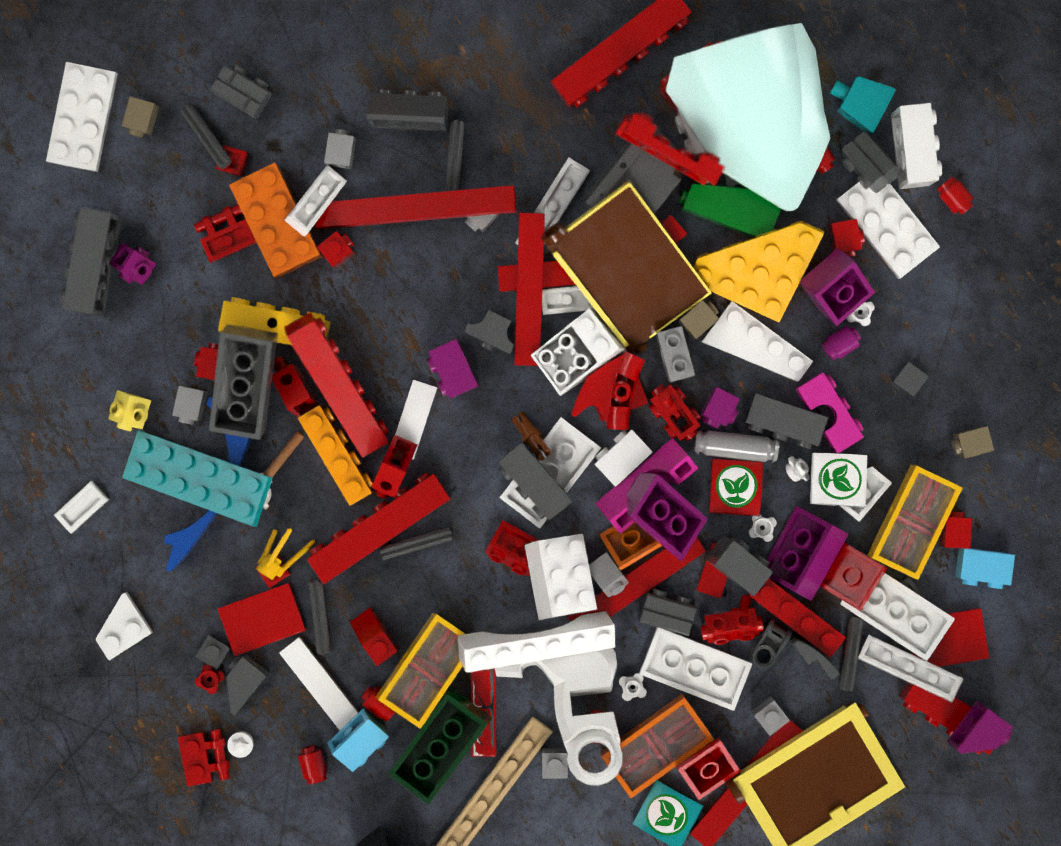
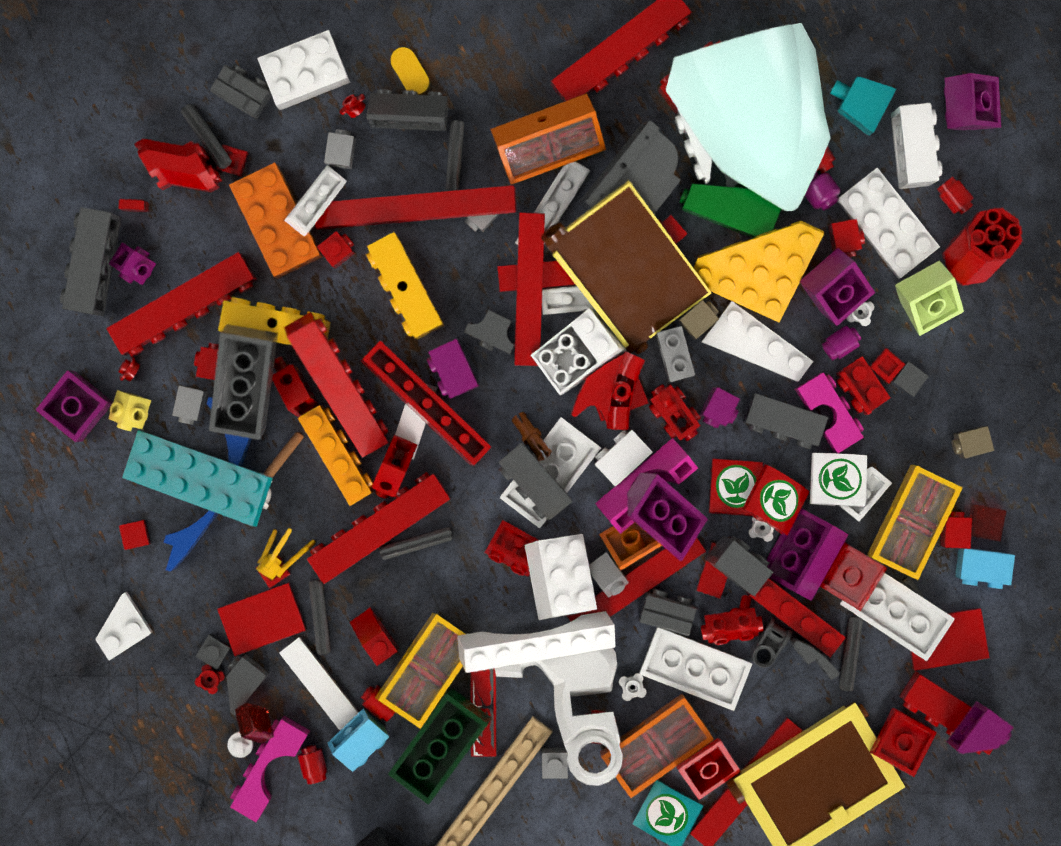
white plate [46,62,118,172] -> none
white tile [54,481,110,534] -> none
dark tan brick [122,97,159,138] -> none
red plate [178,728,230,787] -> none
red plate [193,204,257,263] -> none
red piece [615,112,725,185] -> none
light grey axle [694,430,779,463] -> none
light grey brick [751,696,790,736] -> none
white plate [786,456,810,482] -> none
dark grey brick [842,132,899,193] -> none
white tile [858,635,963,702] -> none
none -> magenta brick [36,370,113,442]
none -> red brick [106,252,257,357]
none -> red tile [118,199,149,212]
none -> red plate [118,357,140,382]
none -> red tile [119,520,151,550]
none -> red brick [134,139,222,193]
none -> dark pink arch [230,715,310,822]
none -> clear red piece [235,702,274,744]
none -> white brick [257,30,350,110]
none -> red plate [340,94,366,118]
none -> red brick [360,341,491,466]
none -> yellow brick [366,232,444,340]
none -> yellow tile [391,47,429,95]
none -> brick [491,94,606,185]
none -> slope [742,464,810,536]
none -> magenta head [804,172,840,211]
none -> red bracket [836,356,891,415]
none -> red tile [869,708,937,777]
none -> red tile [870,348,906,384]
none -> yellowish green slope [895,260,964,336]
none -> red brick [942,208,1022,286]
none -> magenta slope [944,73,1001,130]
none -> clear red piece [969,504,1006,542]

